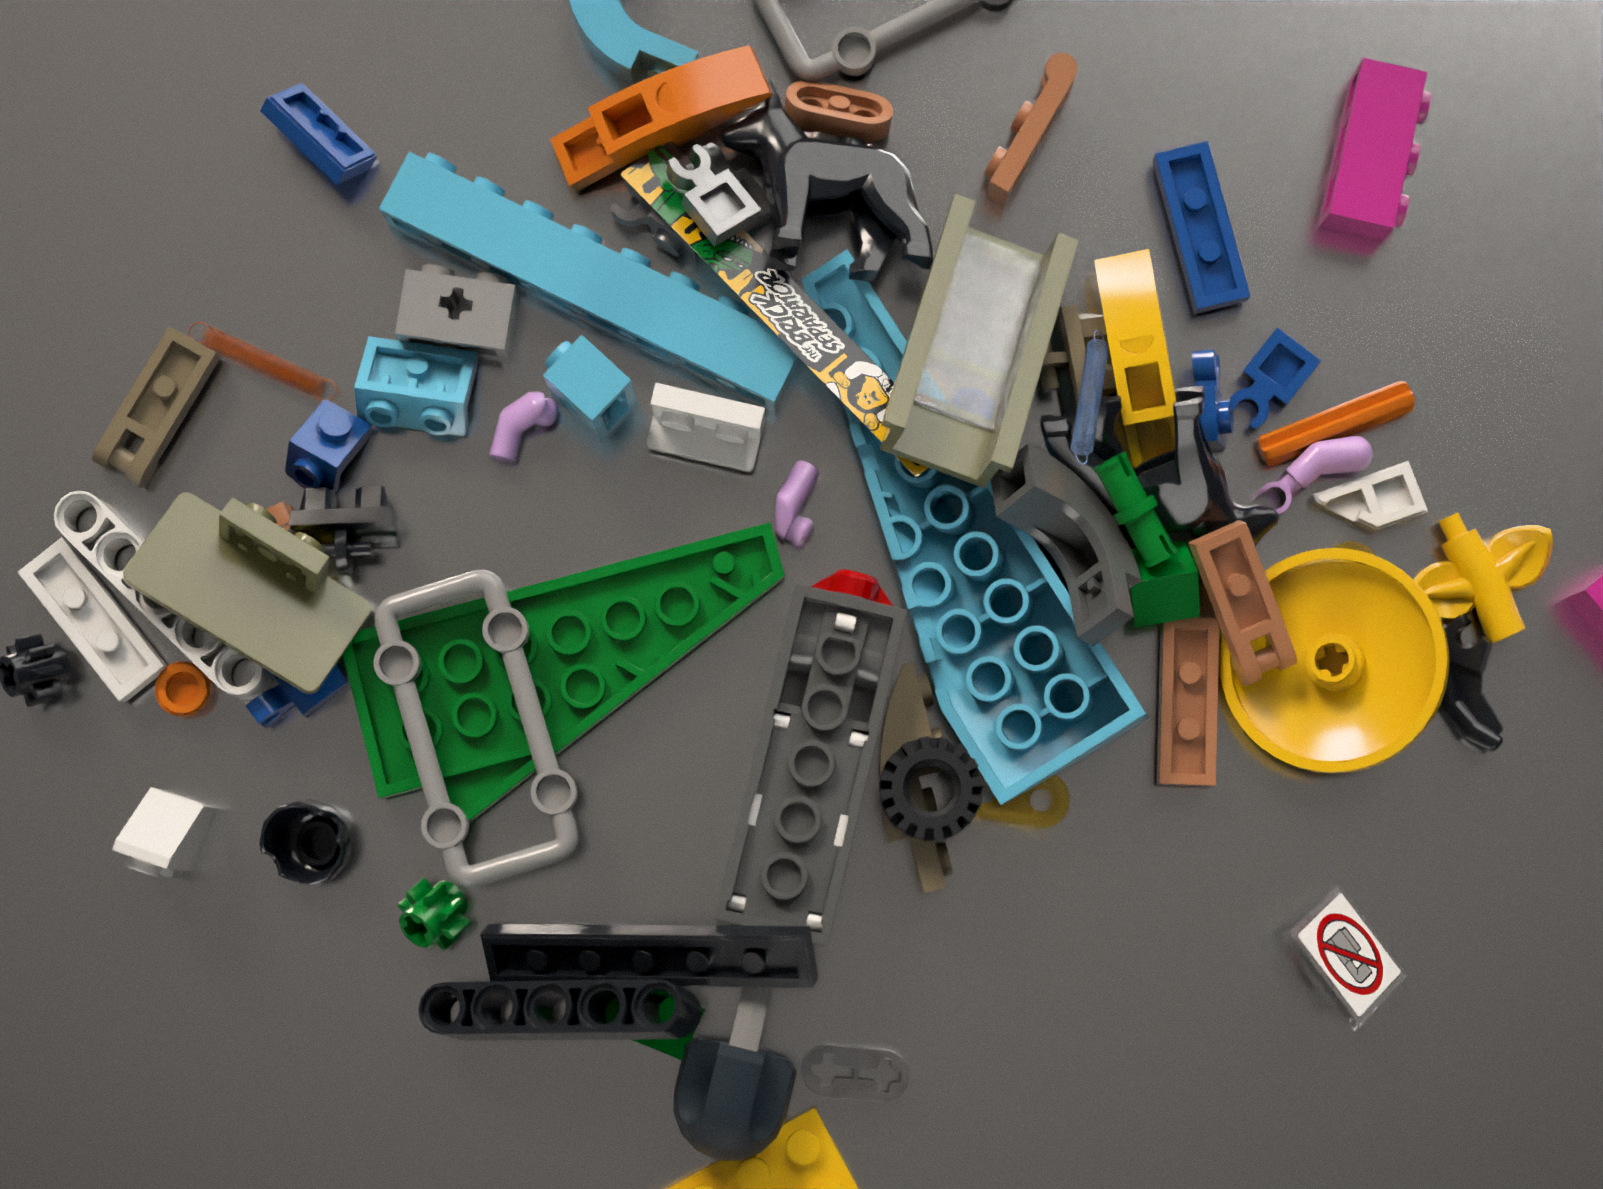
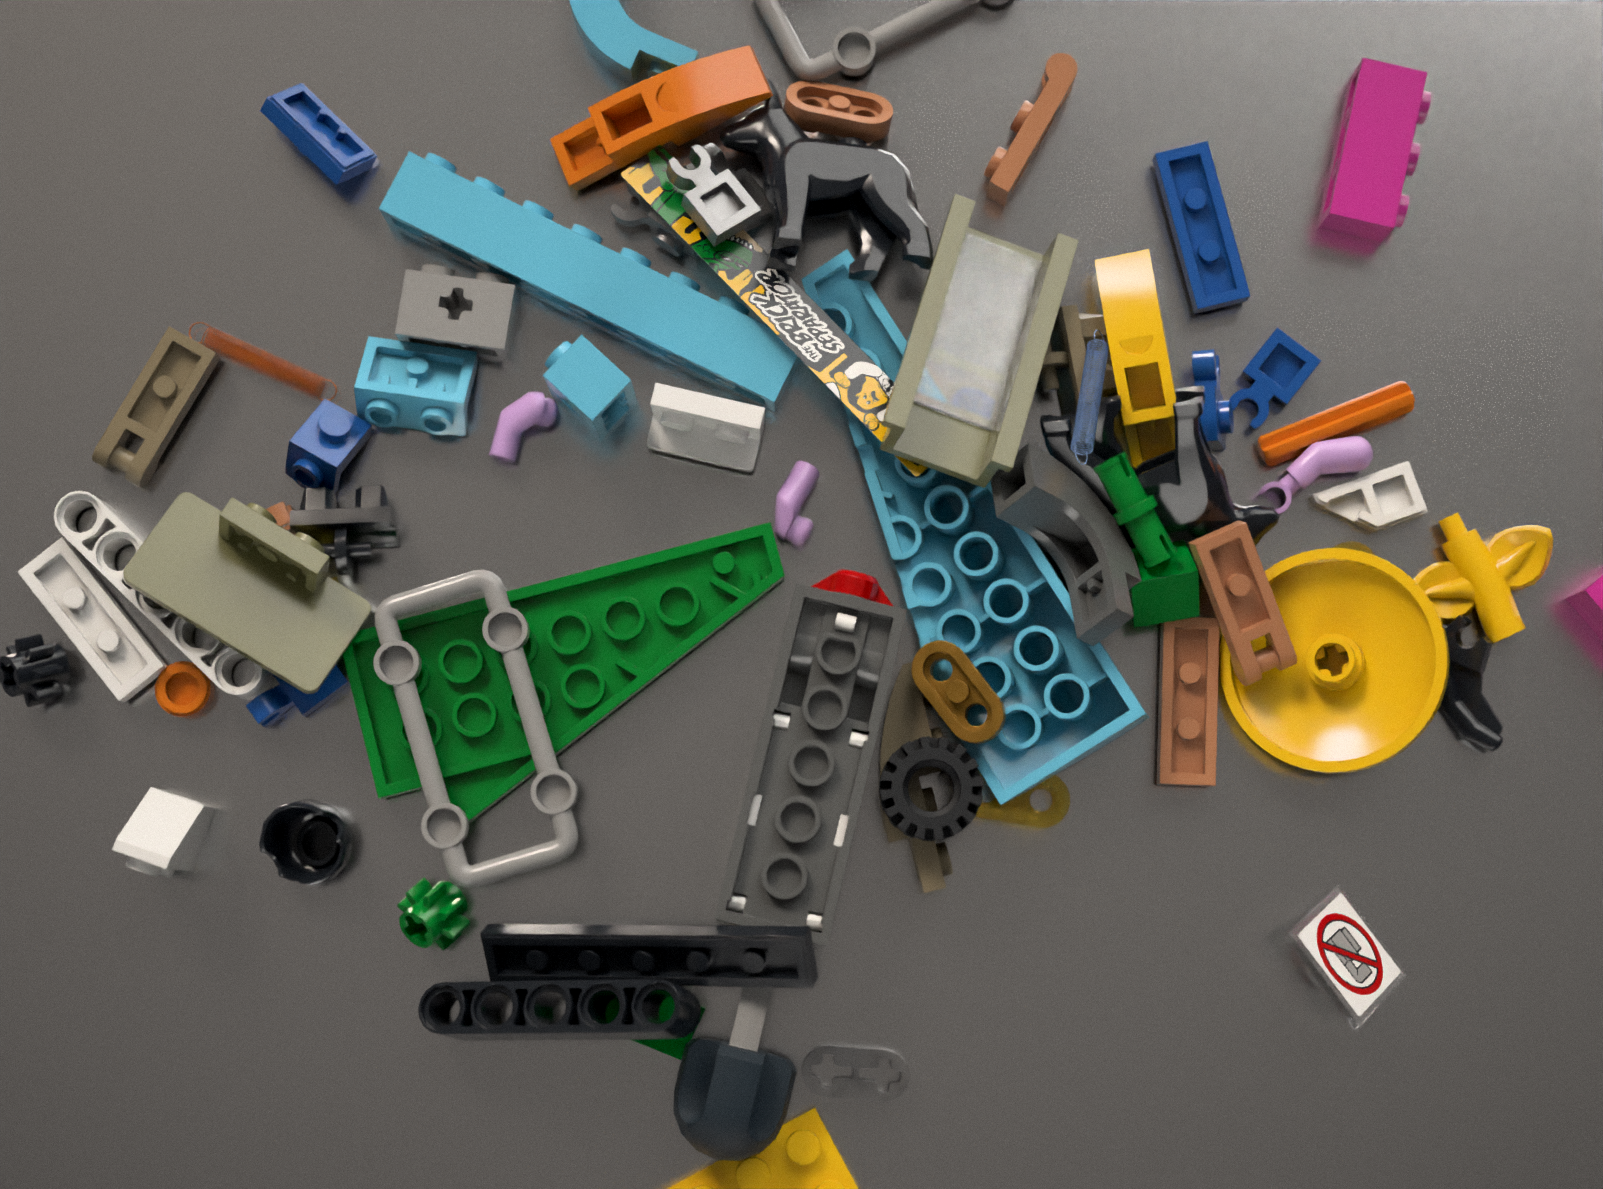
none -> pearl gold plate [911,641,1006,744]

